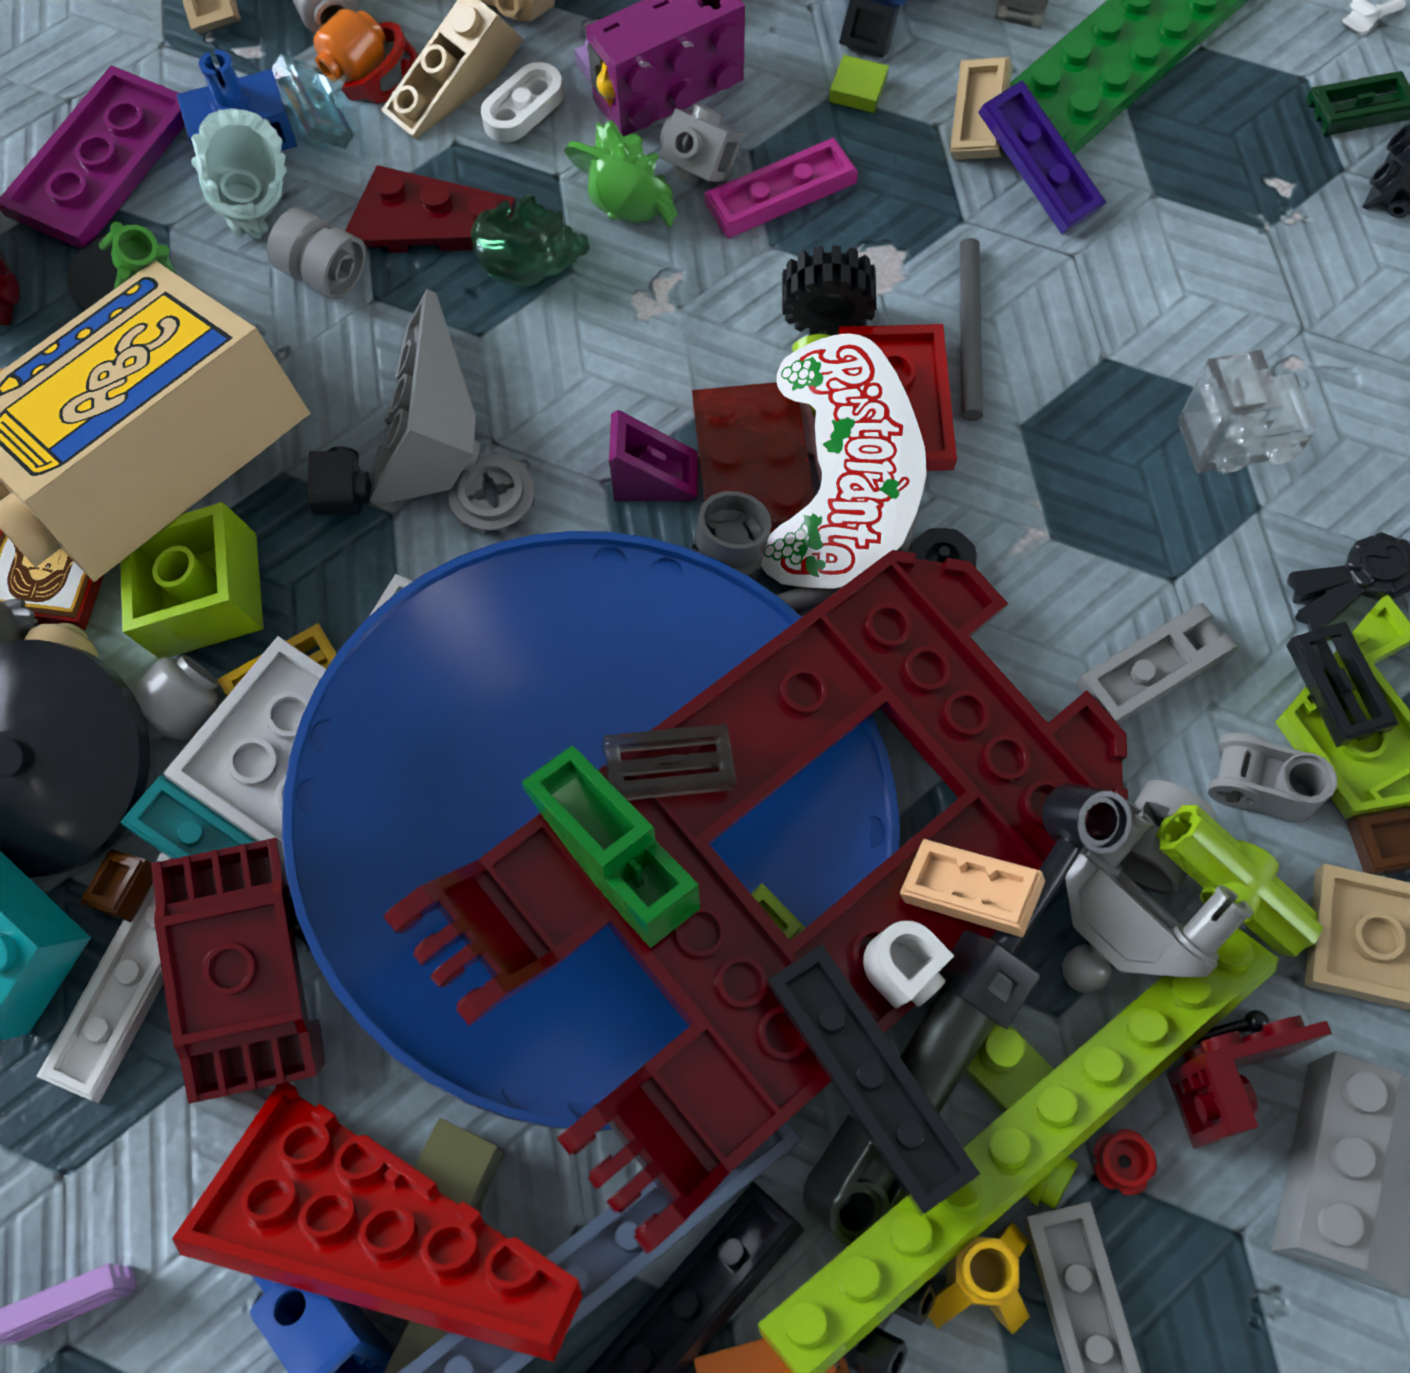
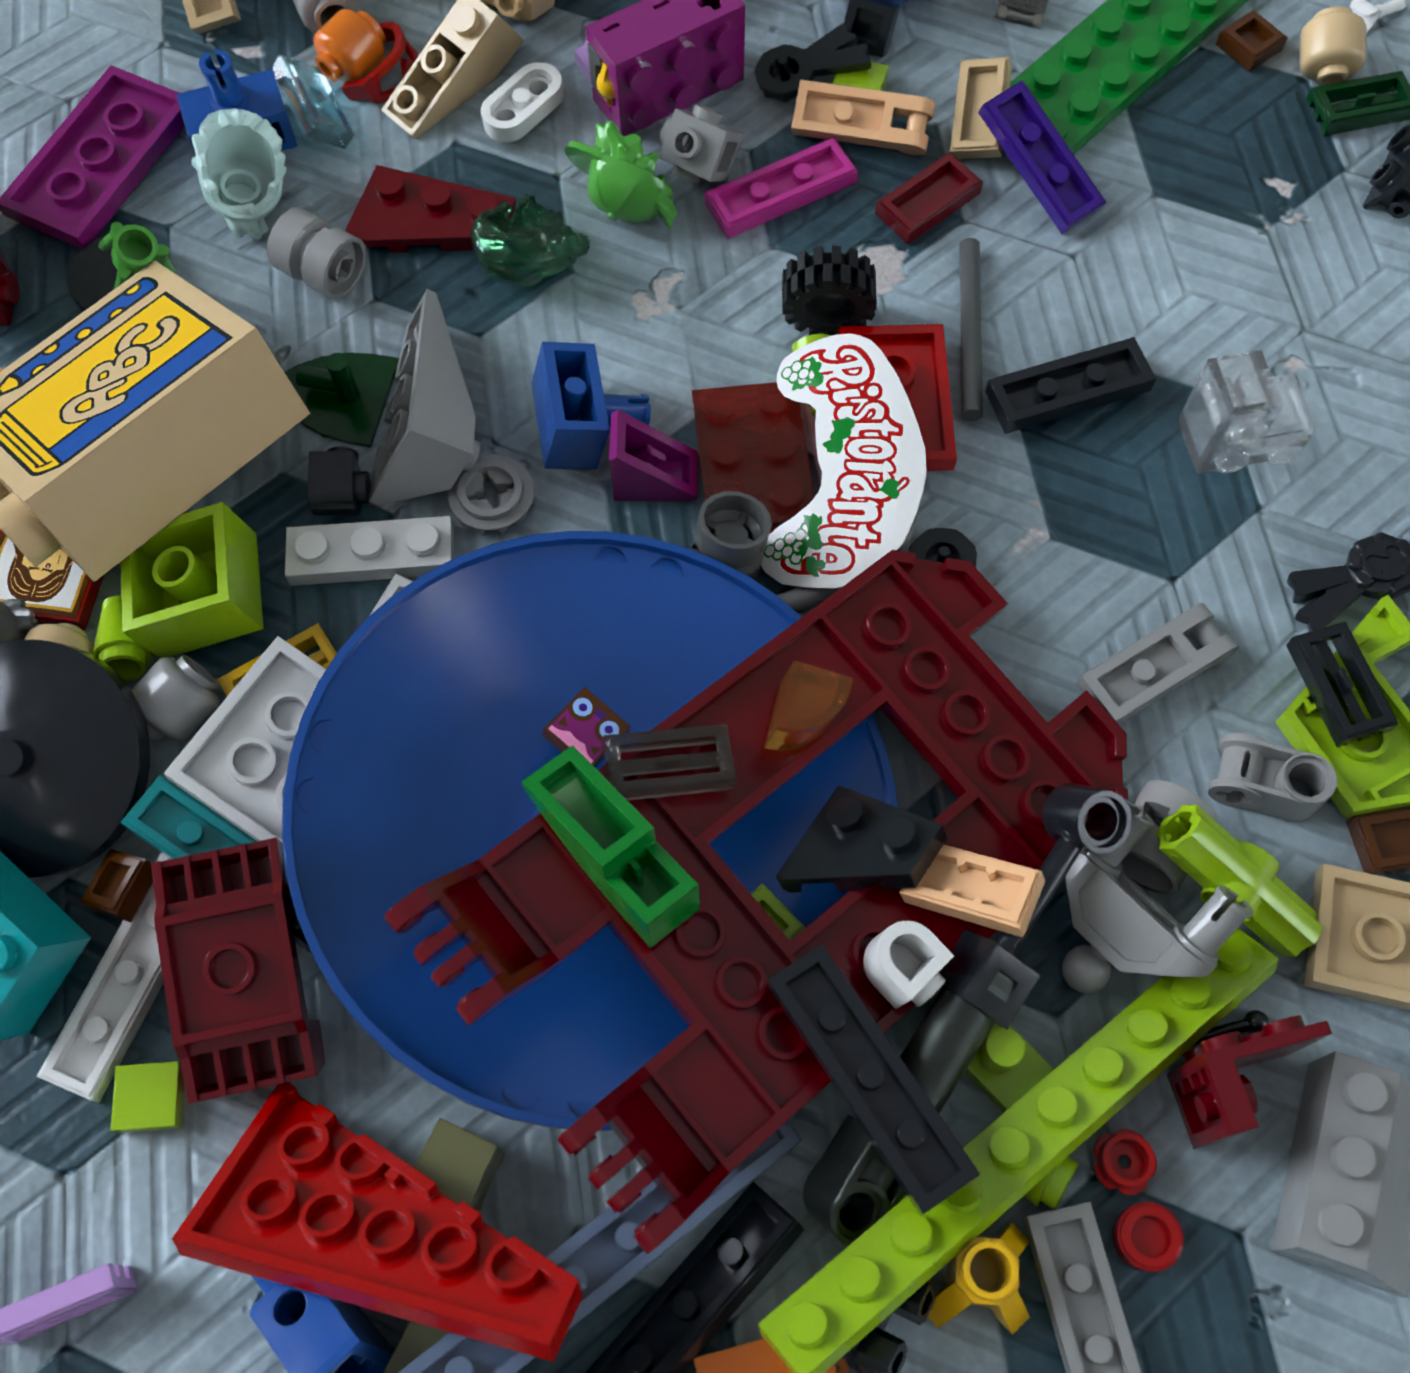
none -> lime cone [92,595,152,682]
none -> lime tile [111,1061,184,1133]
none -> dark green shield [285,352,399,448]
none -> white plate [285,516,454,586]
none -> blue brick [531,342,651,469]
none -> tile [542,687,631,768]
none -> black piece [754,23,872,102]
none -> clear orange brick [764,660,853,750]
none -> black wing [776,785,948,893]
none -> light nougat plate [791,80,935,156]
none -> dark red tile [875,152,983,244]
none -> black plate [985,337,1156,434]
none -> red tile [1112,1202,1184,1272]
none -> reddish brown tile [1216,10,1288,72]
none -> tan head [1300,6,1367,86]

